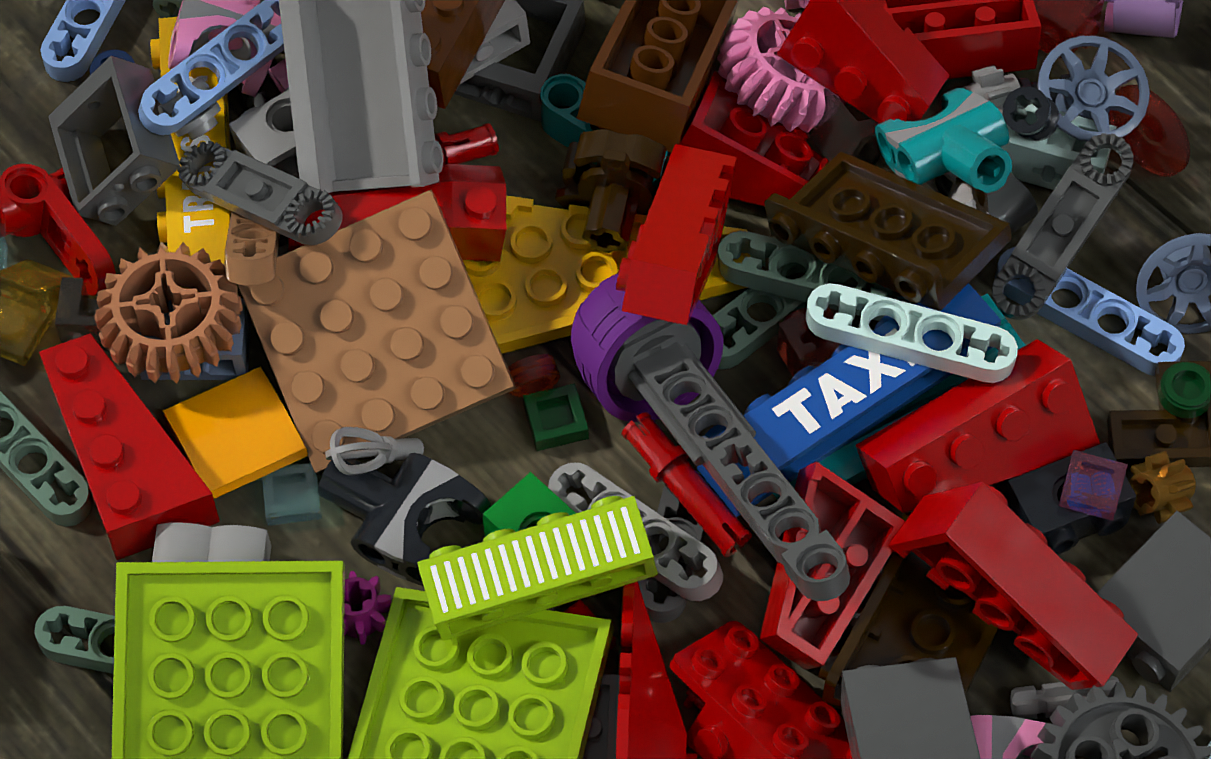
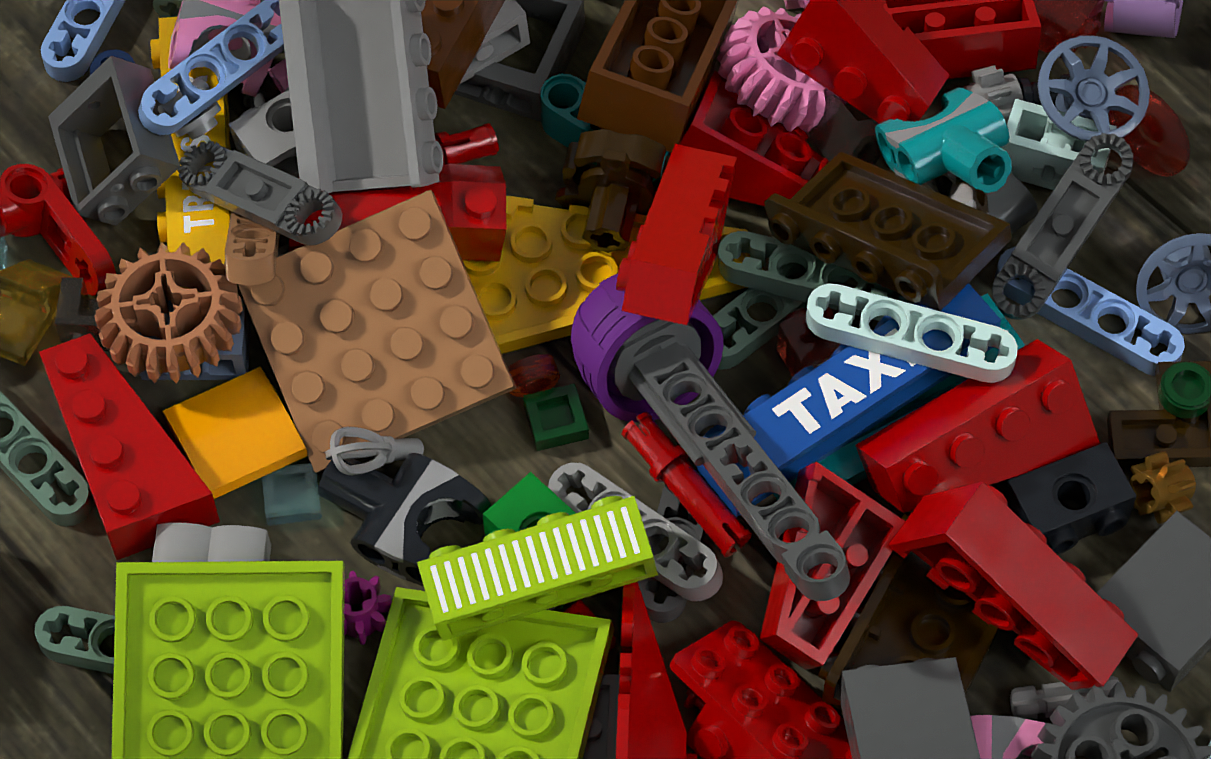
black bush [1002,87,1060,141] -> none
clear pink tile [1058,450,1128,521] -> none

